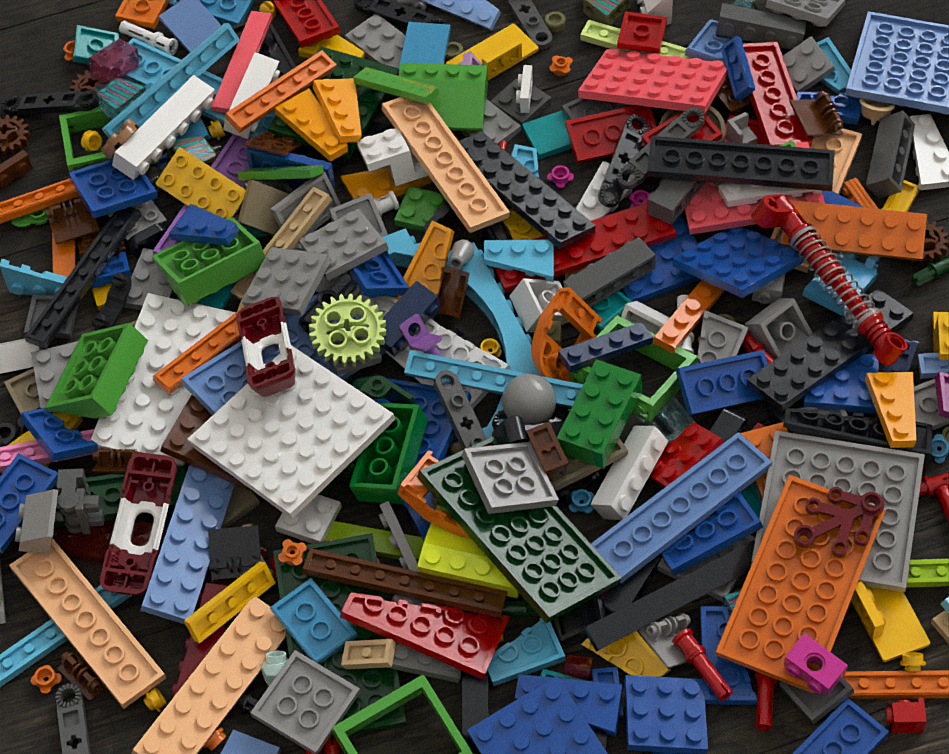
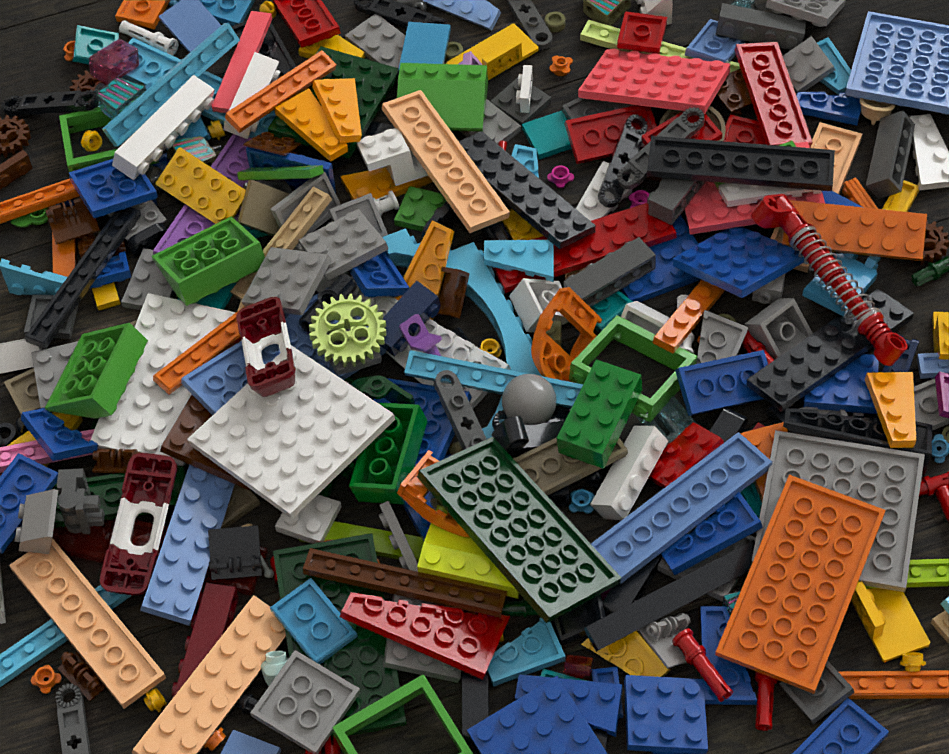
black piece [92,273,132,331] -> none
medium nougat plate [101,118,140,159] -> none
blue wing [169,204,239,245] -> none
yellow plate [184,561,276,643] -> none
orange plate [278,539,307,566] -> none
tan plate [341,639,396,669] -> none
bright green tile [353,67,439,104] -> none
light grey cone [449,240,474,269] -> none
light grey plate [462,442,559,514] -> none
reddish brown hinge [526,422,569,482] -> none
dark blue plate [558,322,653,373] -> none
blue tile [721,36,756,101] -> none
light grey panel [726,112,757,144] -> none
dark pink brick [784,633,848,697] -> none
reddish brown hinge [789,91,843,136] -> none
dark red plant [794,487,885,558] -> none
red brick [885,697,927,733] -> none

